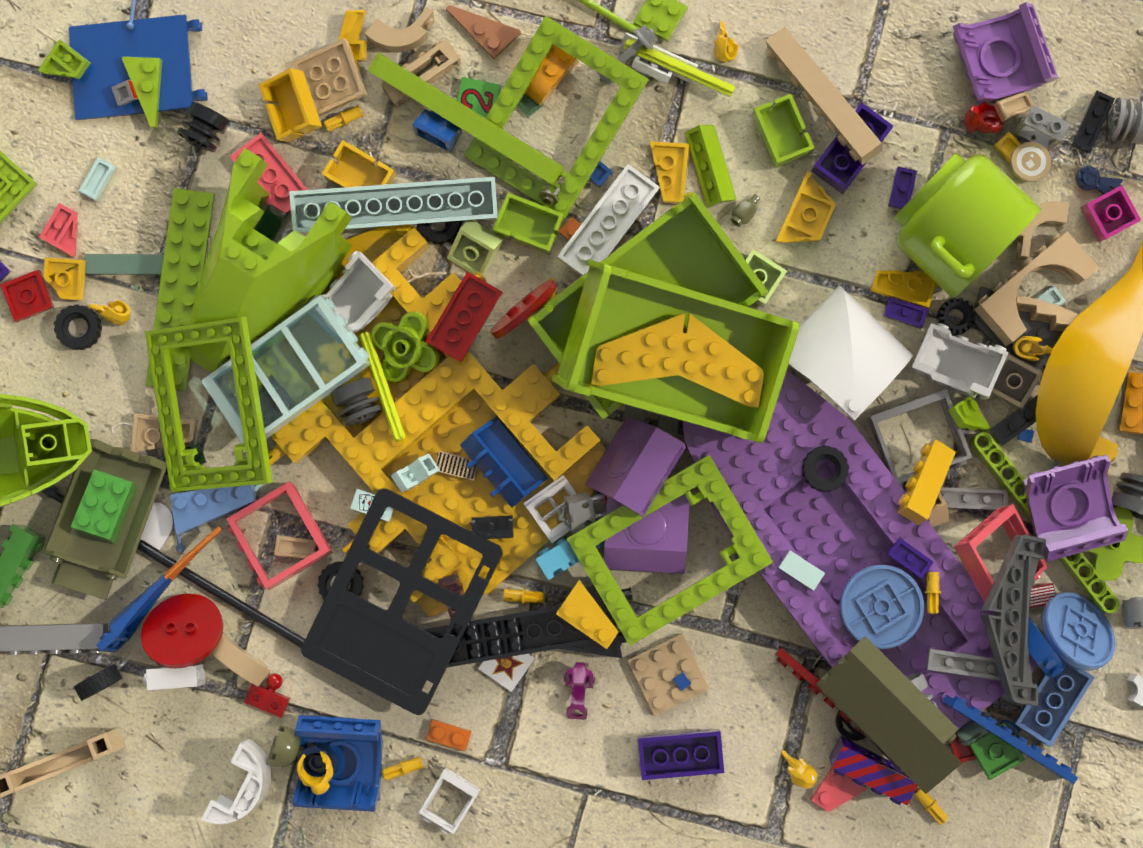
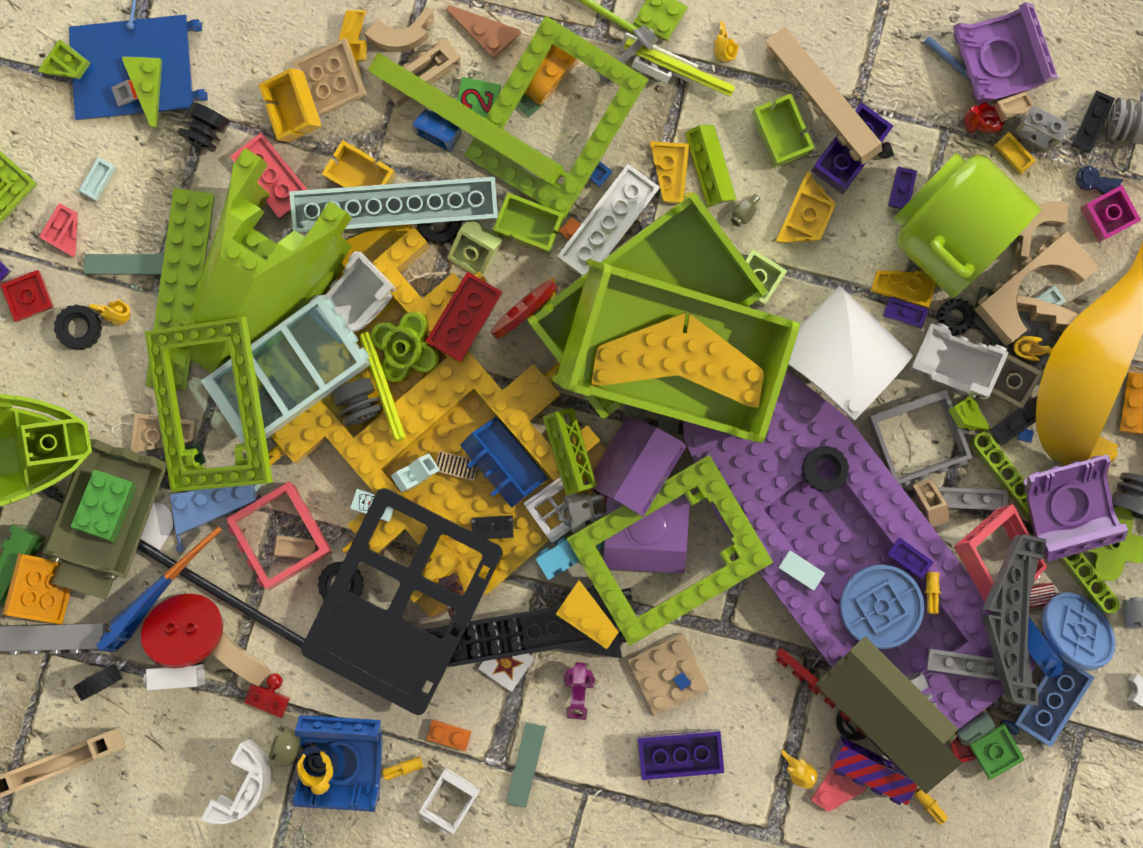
yellow plate [43,257,86,300] -> none
clear green tile [255,204,288,241] -> none
yellow axle [324,105,364,132] -> none
yellow axle [503,588,545,604] -> none
olive plate [539,183,560,206] -> none
yellow brick [897,439,956,525] -> none
blue plate [942,695,1078,784] -> none
tan tile [1010,142,1051,182] -> none
none -> light orange plate [3,553,71,624]
none -> sand green tile [506,722,546,808]
none -> lime fence [543,408,597,496]
none -> black hinge [878,141,894,159]
none -> medium blue bar [924,36,969,80]

